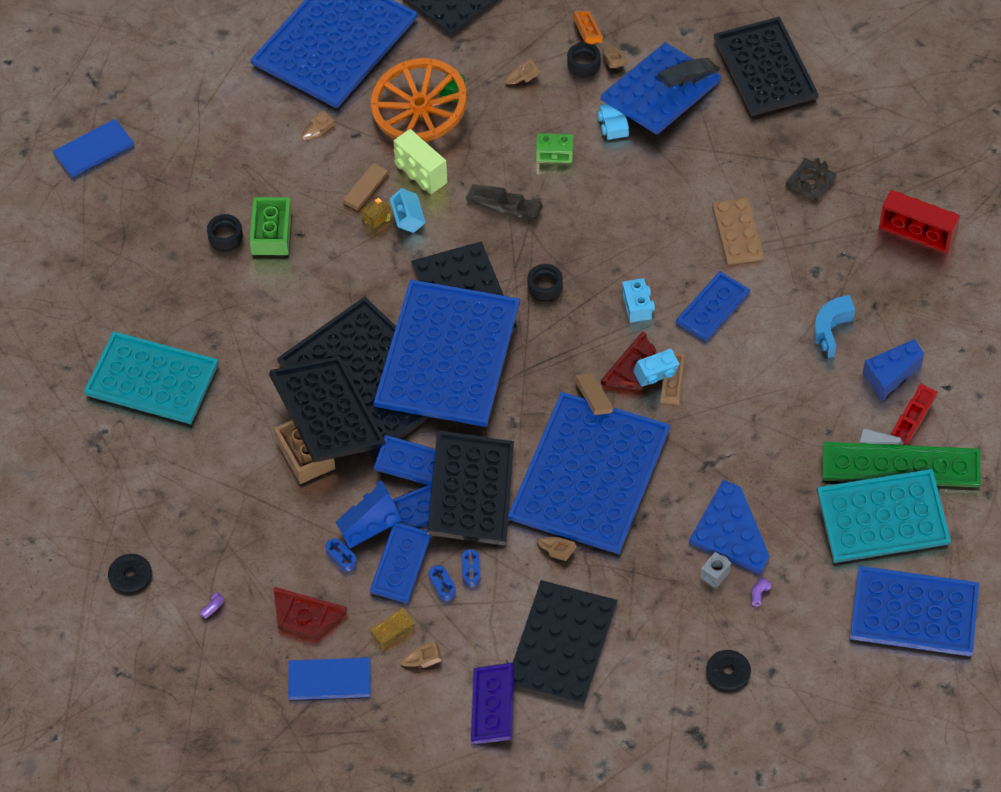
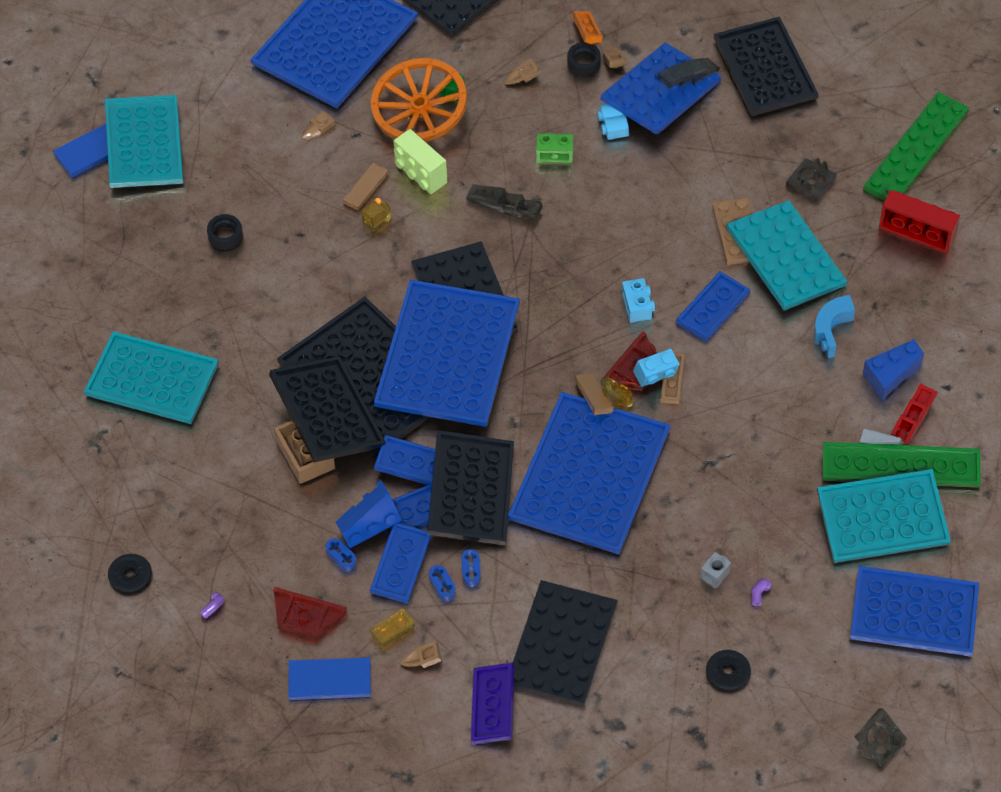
bright green brick [250,197,292,255] -> none
medium azure brick [390,188,426,233] -> none
black tyre [527,264,563,300] -> none
medium nougat plate [537,537,577,561] -> none
blue plate [689,479,770,575] -> none
none -> teal plate [105,95,183,188]
none -> clear yellow plate [601,376,634,408]
none -> teal plate [726,200,848,310]
none -> clear smoke piece [854,708,907,767]
none -> green plate [863,92,969,201]

